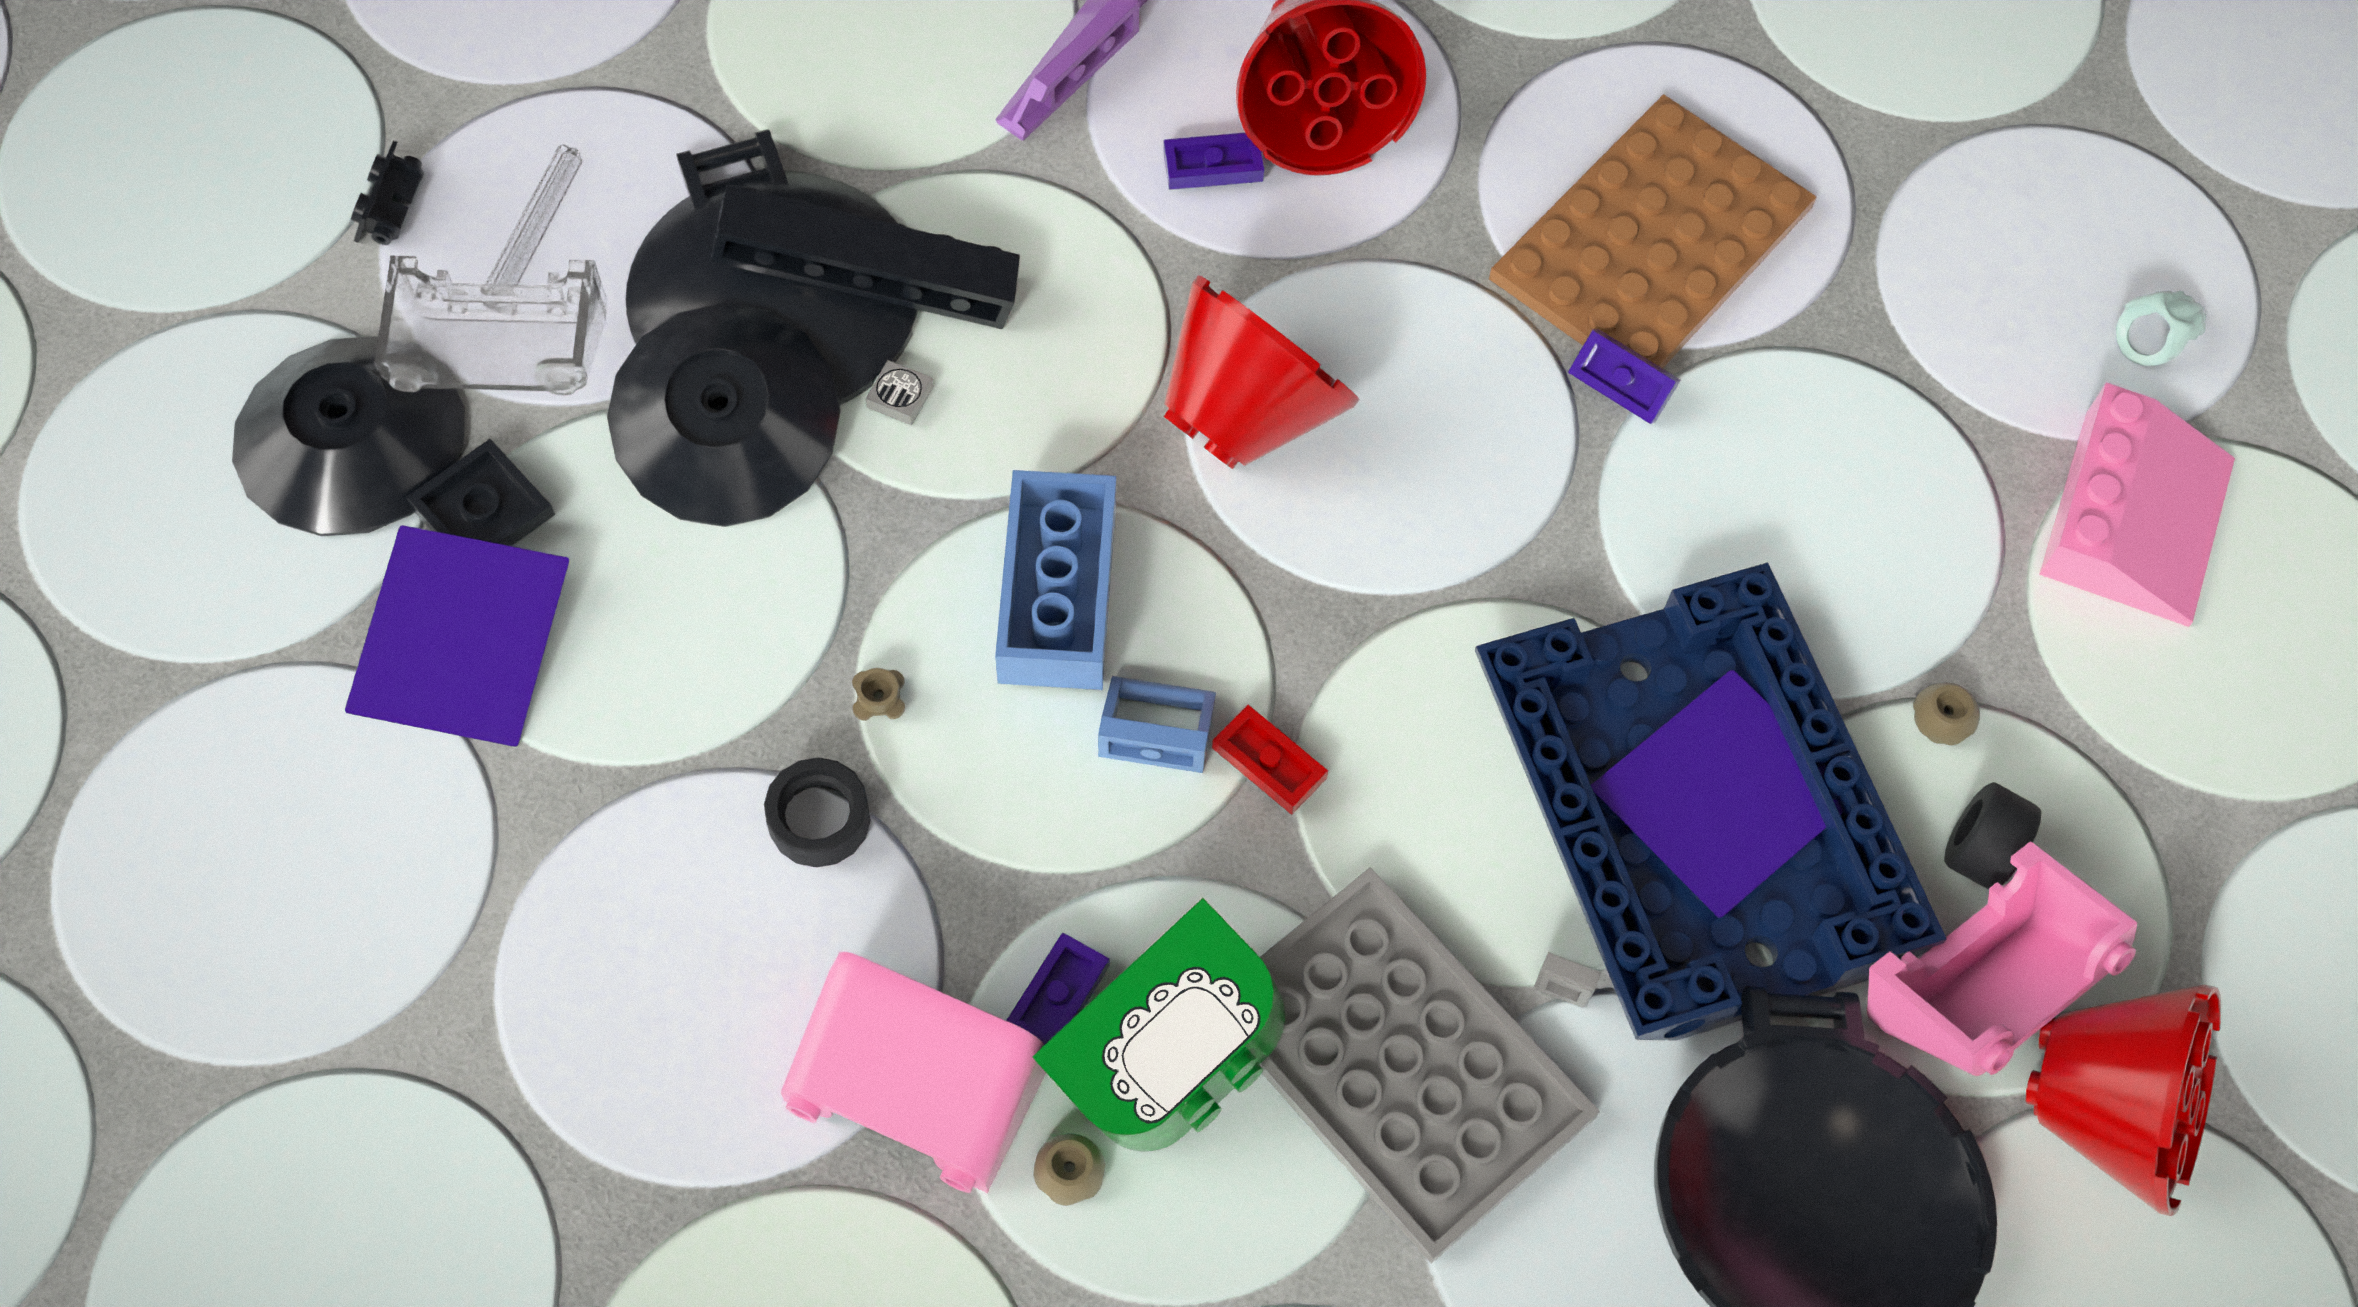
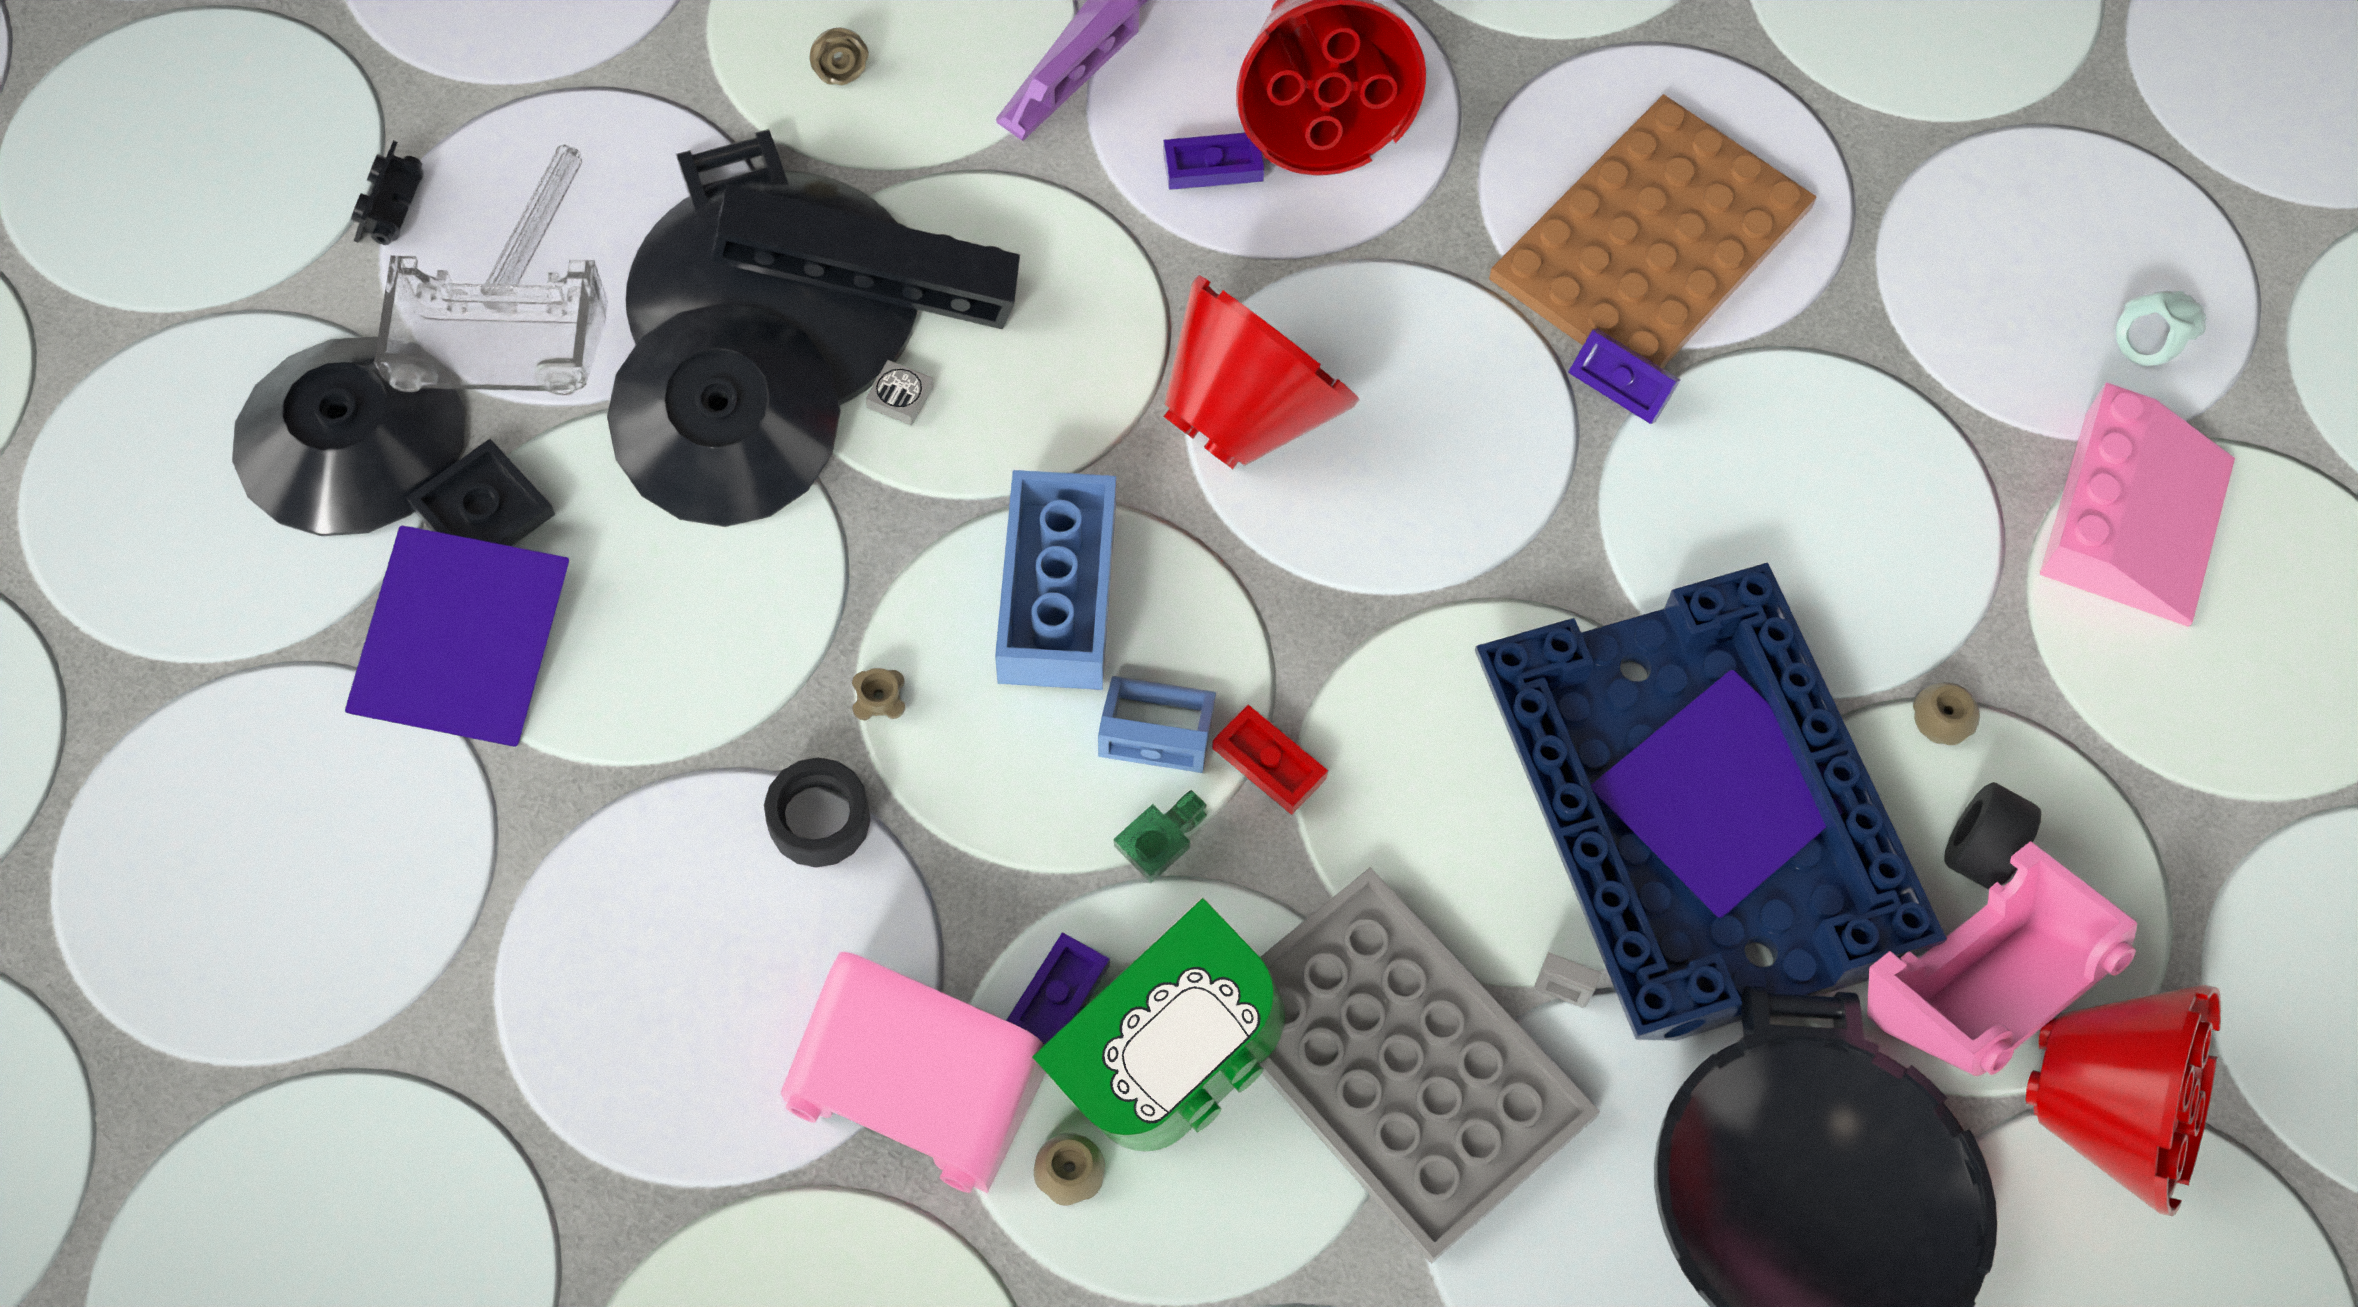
none -> dark tan plate [809,27,869,85]
none -> clear green plate [1113,790,1207,883]

